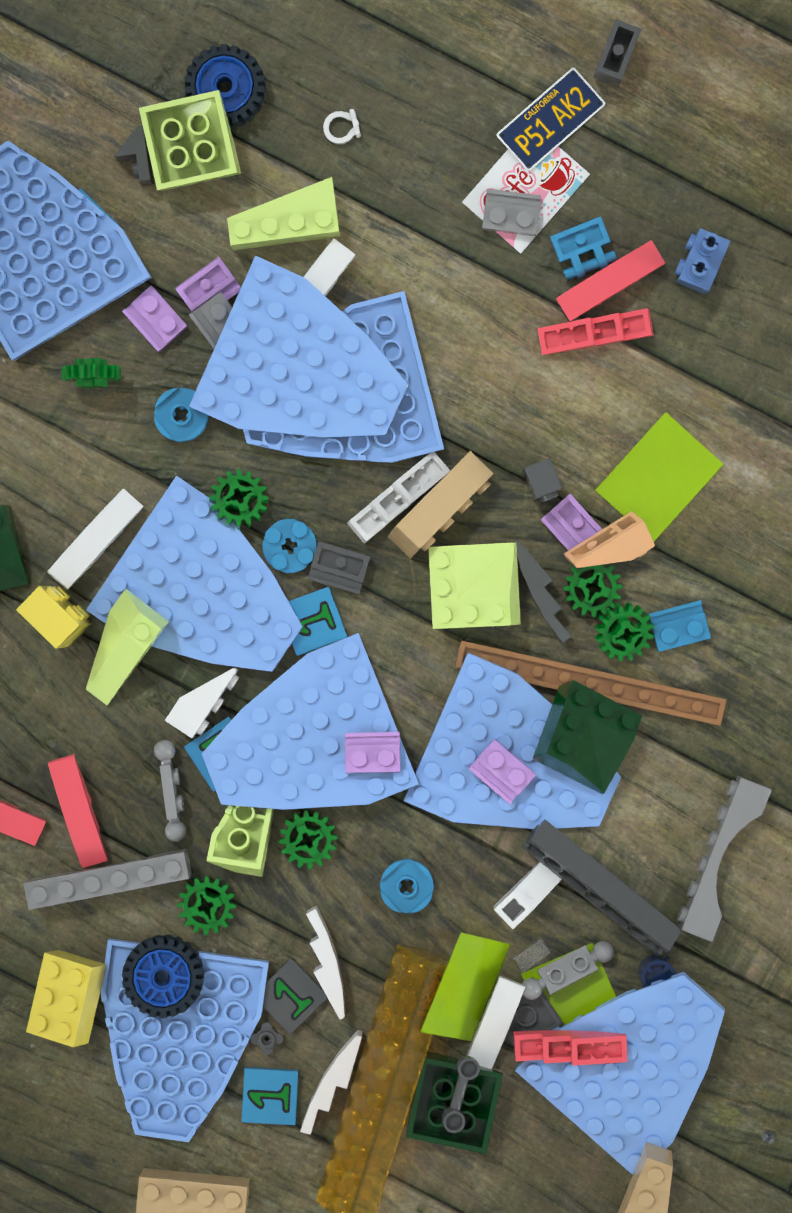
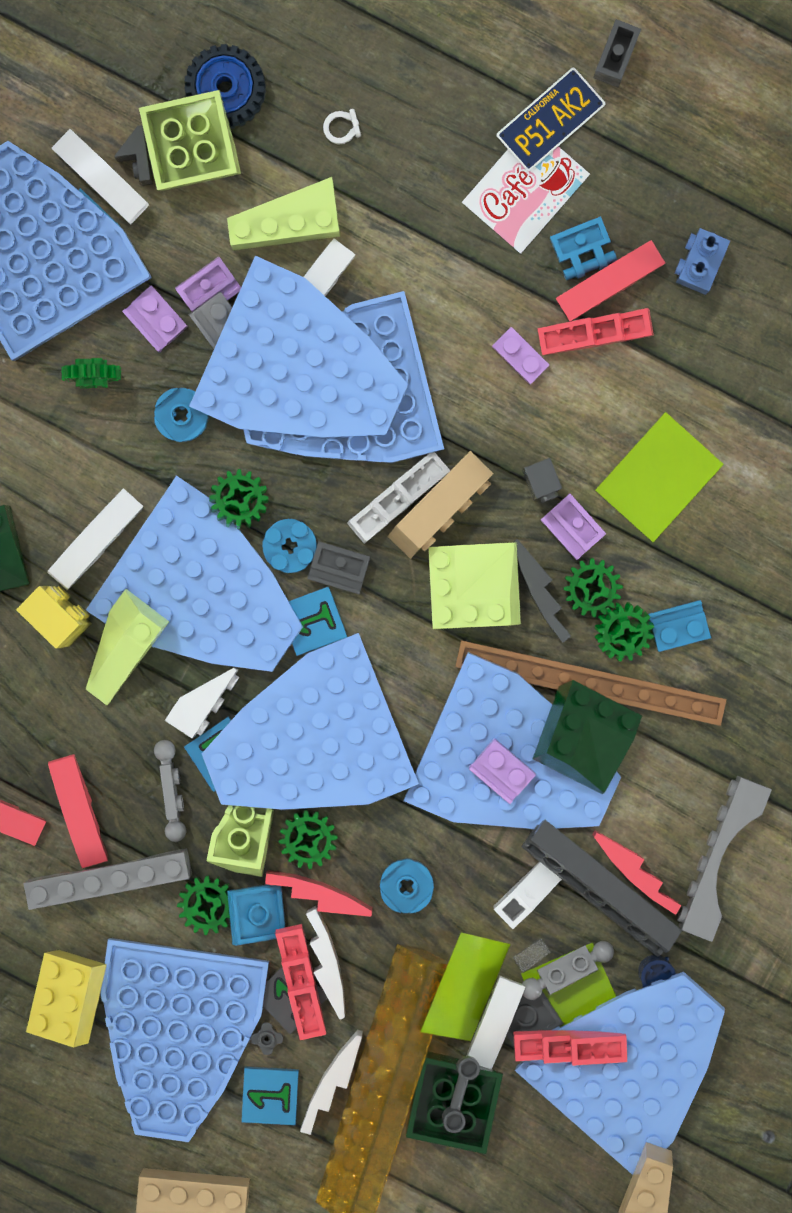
wheel [122,934,204,1018] -> none
lavender plate [345,732,400,773] -> none
light grey plate [482,189,541,236] -> none
light nougat slope [564,511,655,568] -> none
none -> white slope [52,129,149,224]
none -> dark azure tile [227,884,285,946]
none -> coral slope [265,870,373,917]
none -> coral slope [275,924,326,1040]
none -> lavender plate [492,327,549,385]
none -> coral slope [592,830,681,915]

